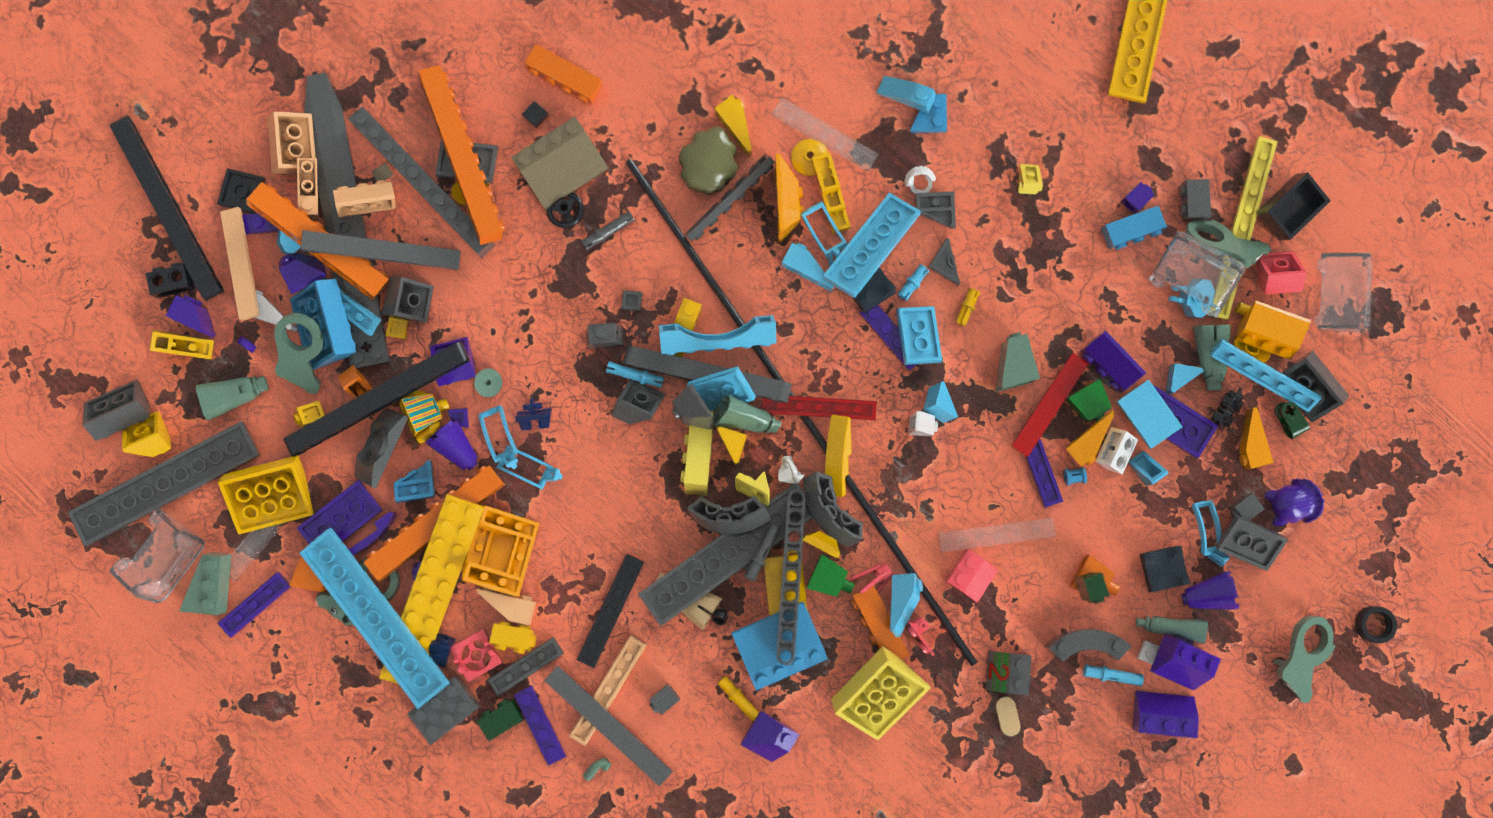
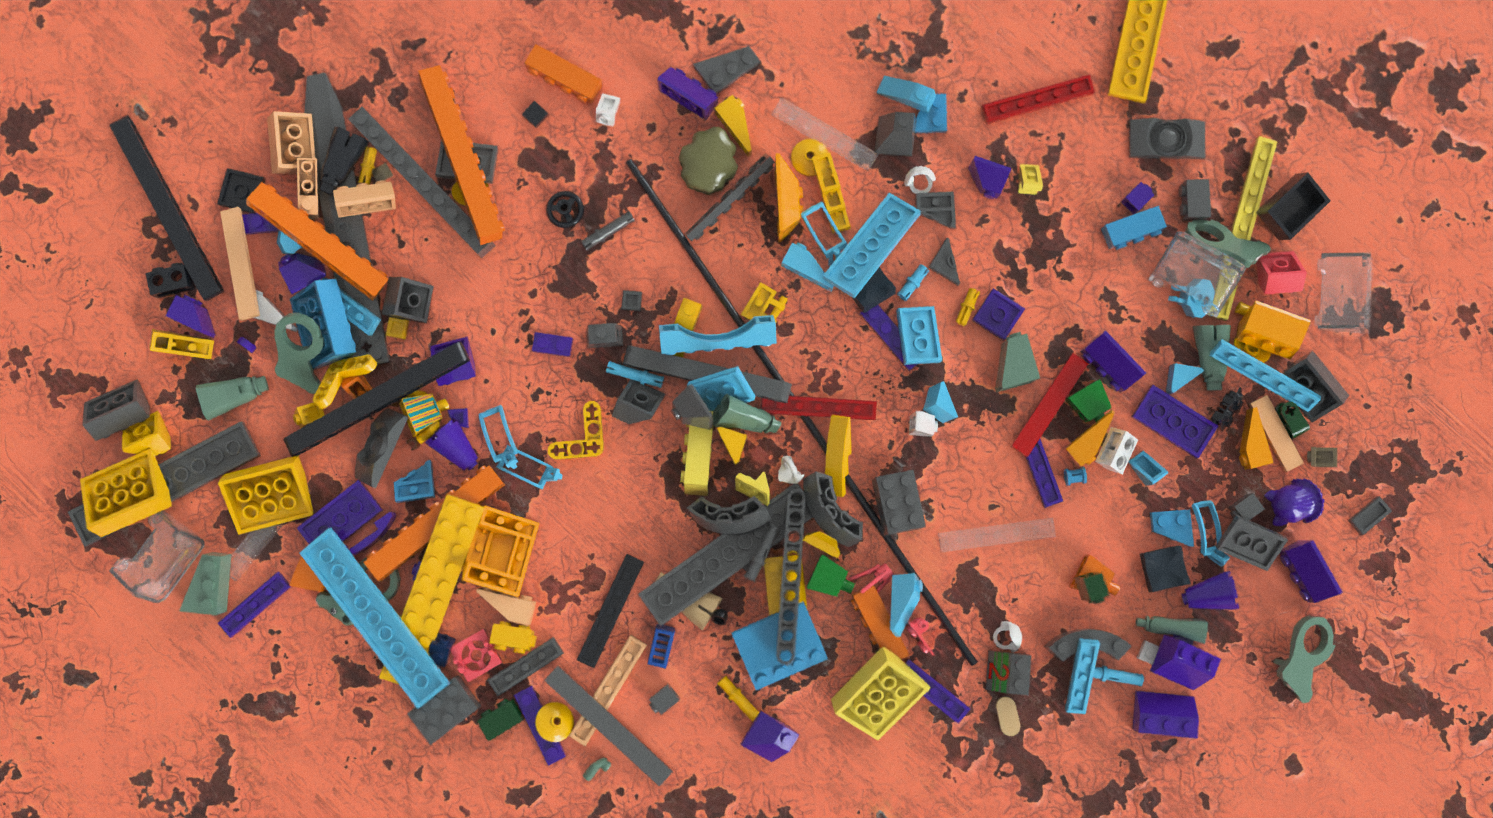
dark grey tile [301,230,460,270] -> none
sand green piece [474,369,502,397] -> none
dark tan slope [511,117,609,209] -> none
clear blue hips [515,398,552,431] -> none
coral slope [945,549,998,603] -> none
medium azure tile [1116,380,1182,449] -> none
black tyre [1355,606,1397,644] -> none
none -> yellow slope [80,449,172,537]
none -> yellow beam [313,355,377,409]
none -> black piece [319,127,369,196]
none -> yellow axle [358,147,377,185]
none -> dark purple plate [532,332,573,357]
none -> yellow dish [535,702,574,742]
none -> yellow beam [548,401,604,460]
none -> white bracket [596,93,620,126]
none -> blue slope [647,624,676,669]
none -> dark purple slope [657,67,718,121]
none -> dark grey wing [693,46,760,94]
none -> yellow plate [741,282,788,322]
none -> dark grey brick [872,470,926,536]
none -> dark grey slope [874,112,917,157]
none -> dark purple plate [905,659,970,724]
none -> dark purple slope [968,156,1011,199]
none -> dark purple tile [972,288,1025,341]
none -> red tile [982,74,1095,124]
none -> white piece [993,621,1022,653]
none -> medium azure tile [1065,638,1100,714]
none -> dark grey slope [1129,118,1205,159]
none -> dark azure wing [1150,509,1194,547]
none -> light nougat tile [1249,395,1304,472]
none -> dark purple slope [1280,540,1343,603]
none -> dark tan bracket [1307,447,1338,467]
none -> dark grey tile [1348,496,1392,535]

